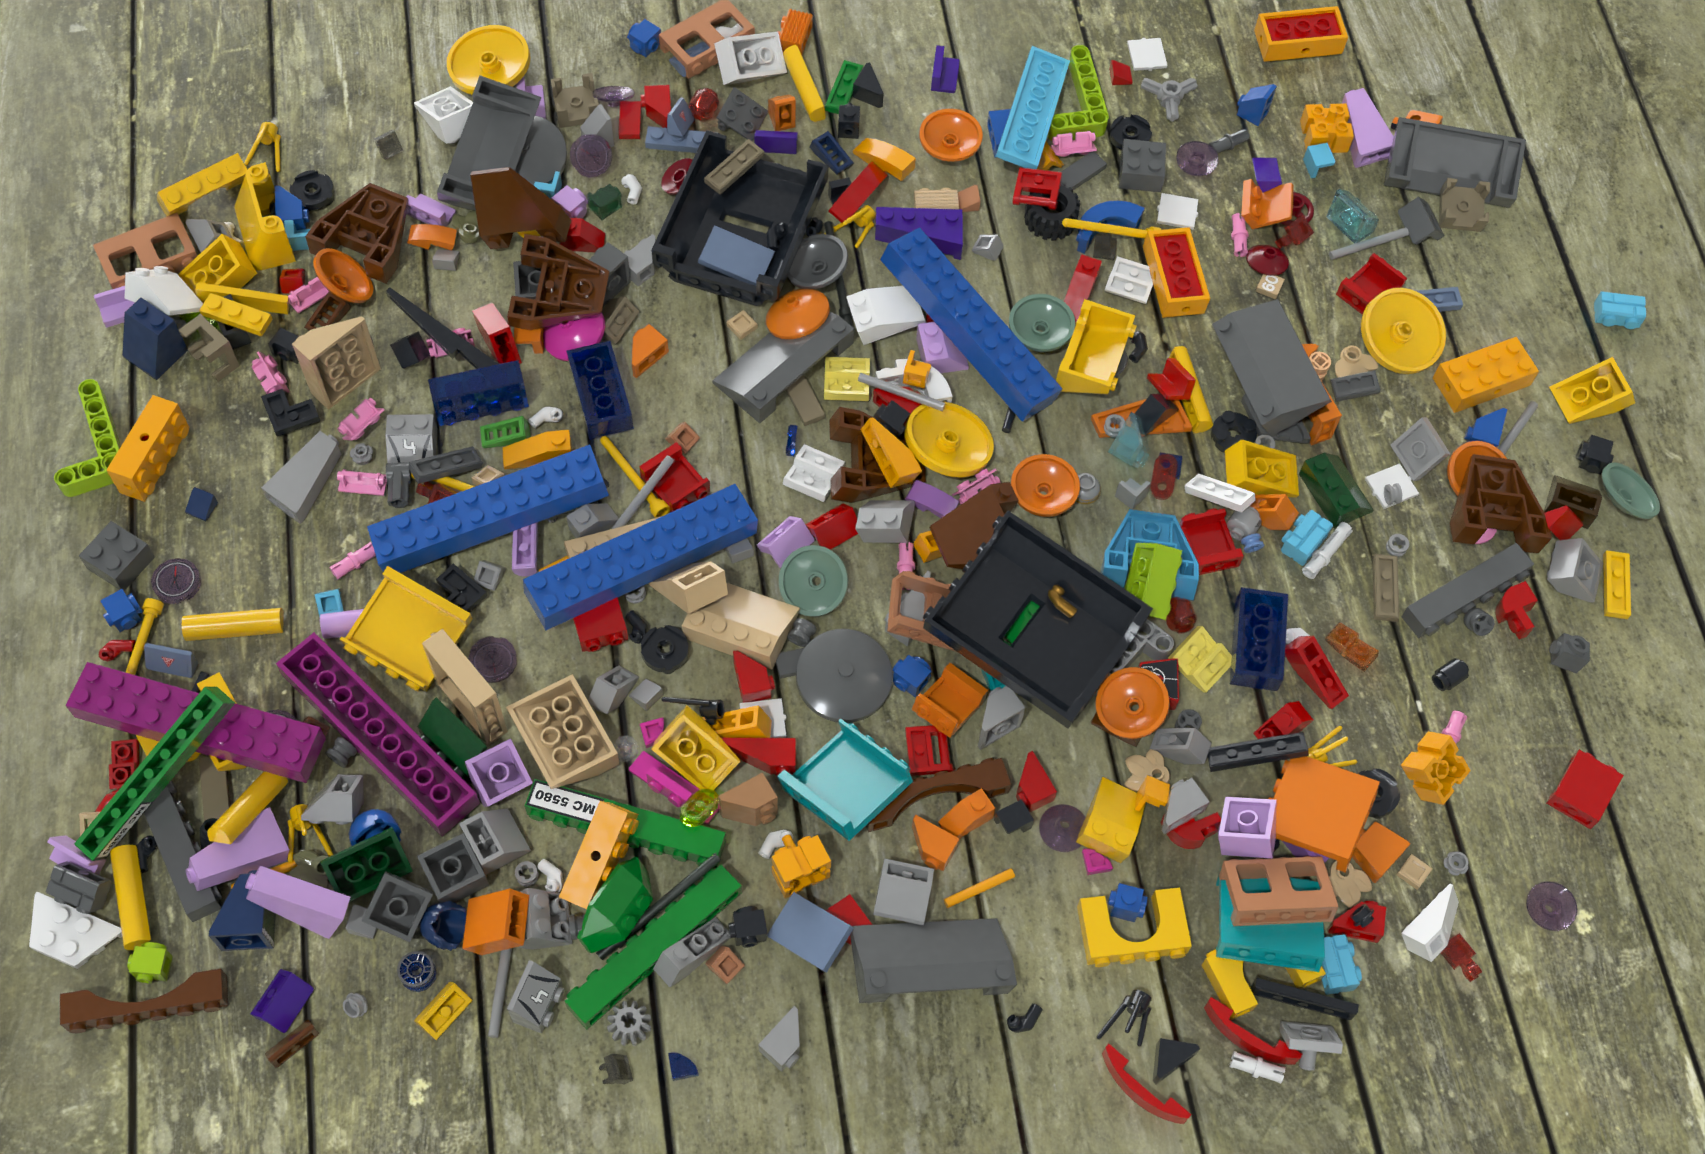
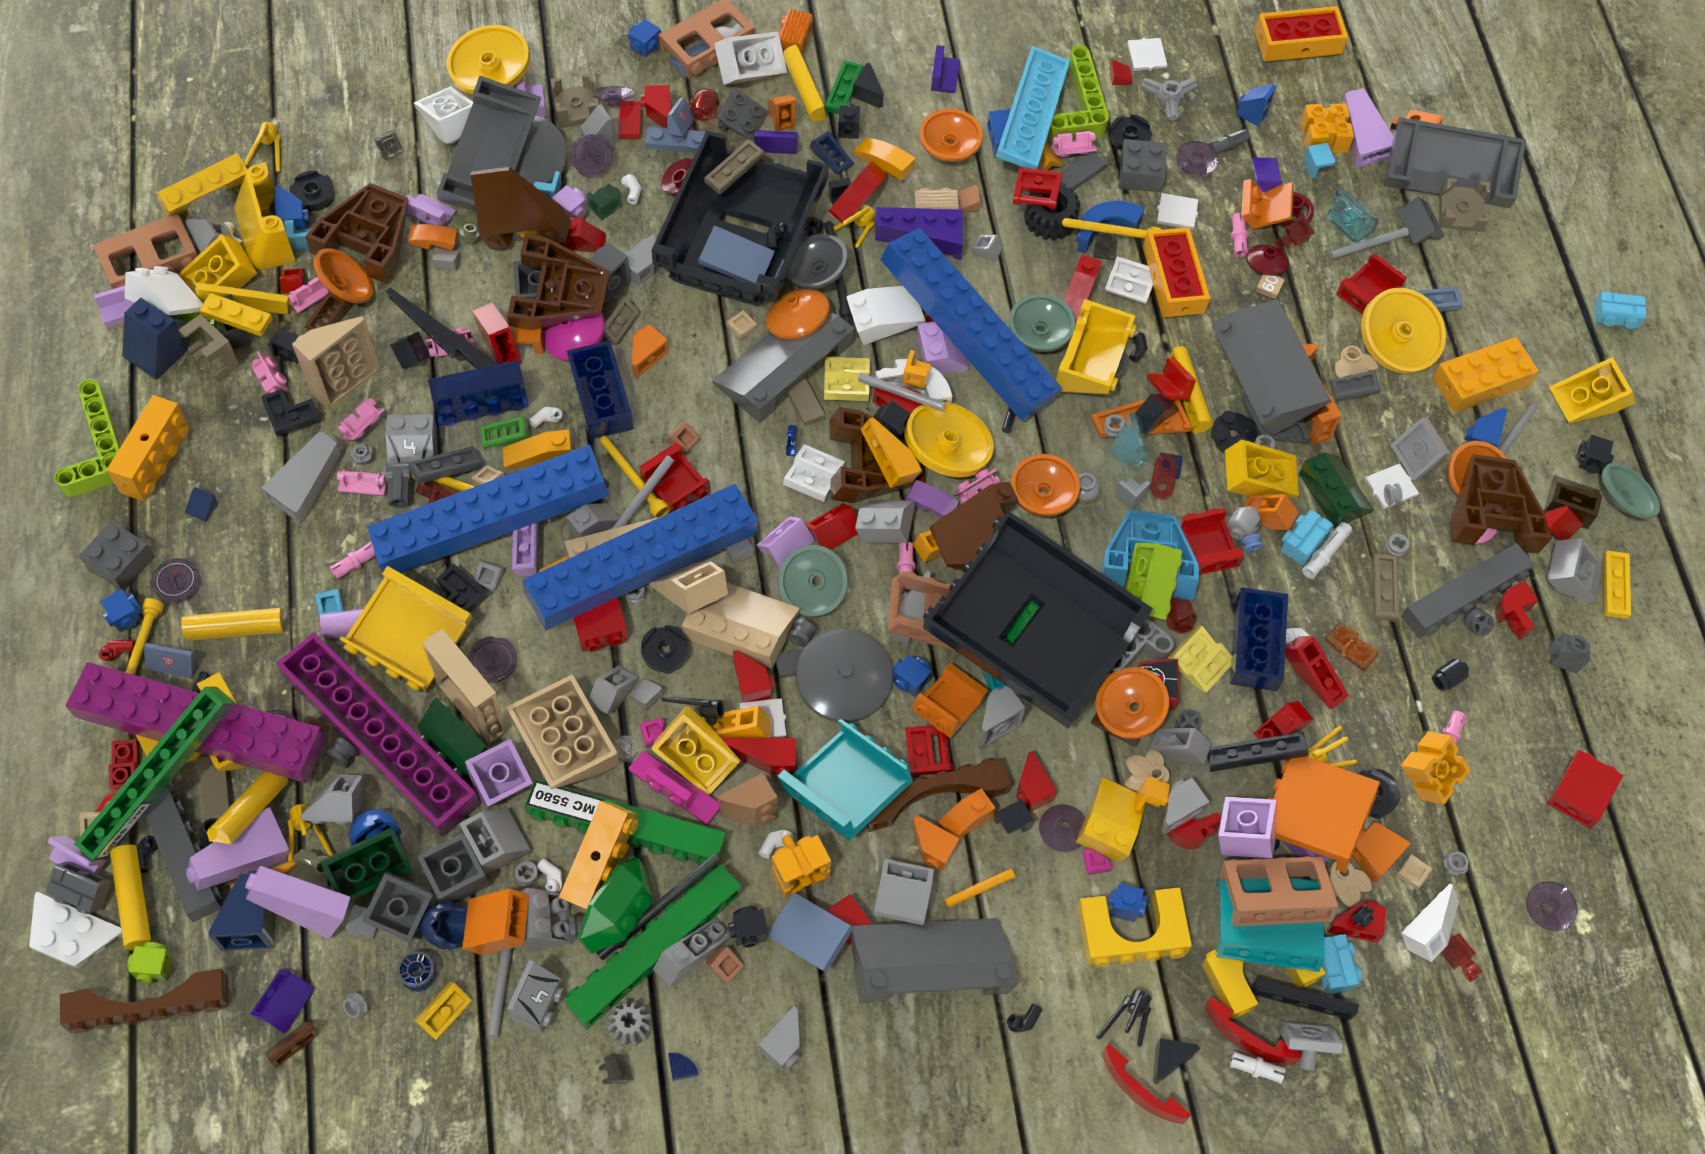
black arm [625,610,648,644] -> none
clear neon green plate [680,789,719,827] -> none
pearl gold arm [1048,585,1077,618] -> none
white plate [1185,474,1255,513] -> none
light nougat wheel [1309,351,1331,381] -> none

